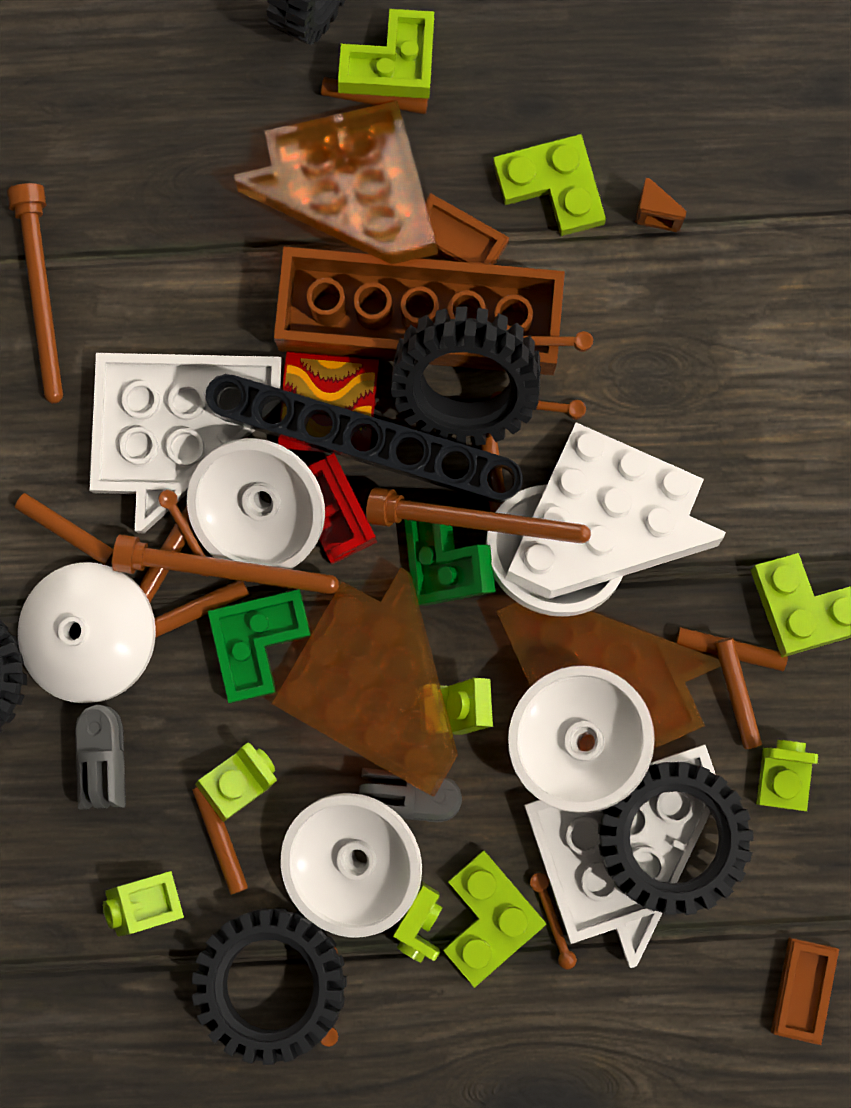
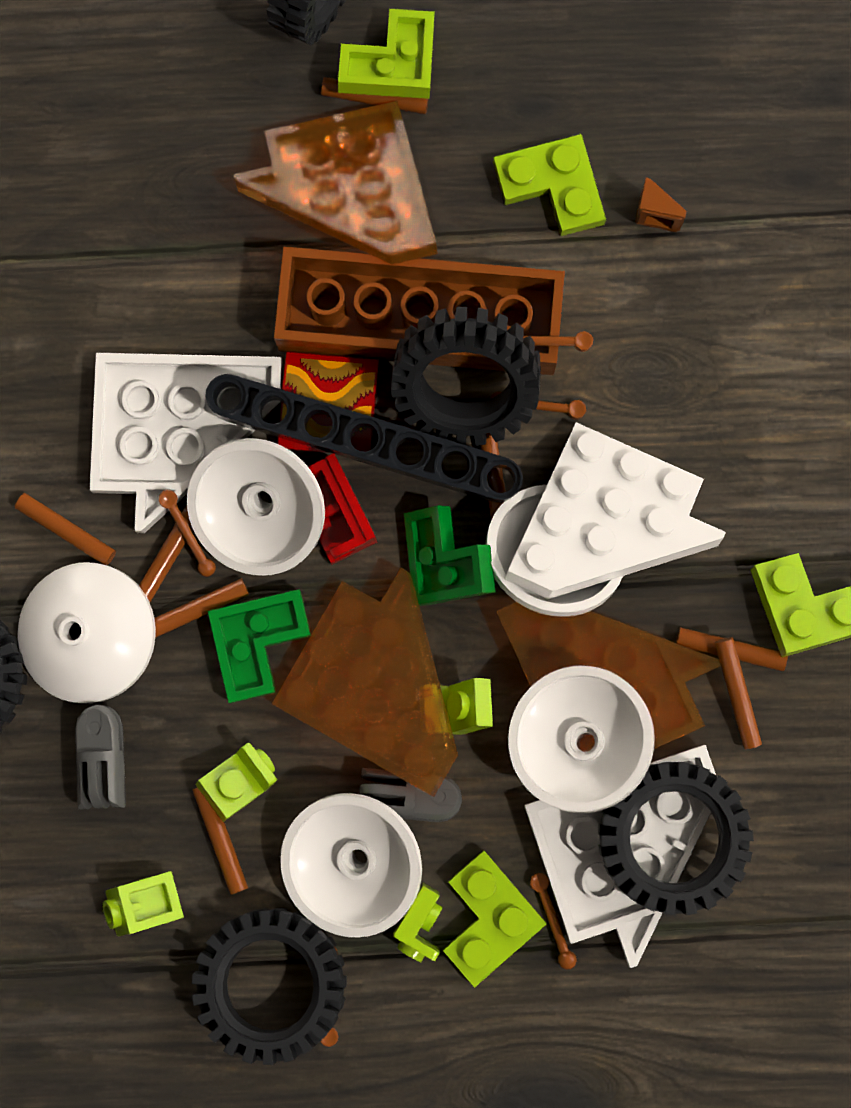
dark orange piece [7,183,63,404] -> none
dark orange piece [112,534,339,594] -> none
dark orange piece [366,487,591,544] -> none
dark orange tile [407,193,509,265] -> none
lime bracket [756,740,818,811] -> none
dark orange tile [771,937,839,1045] -> none

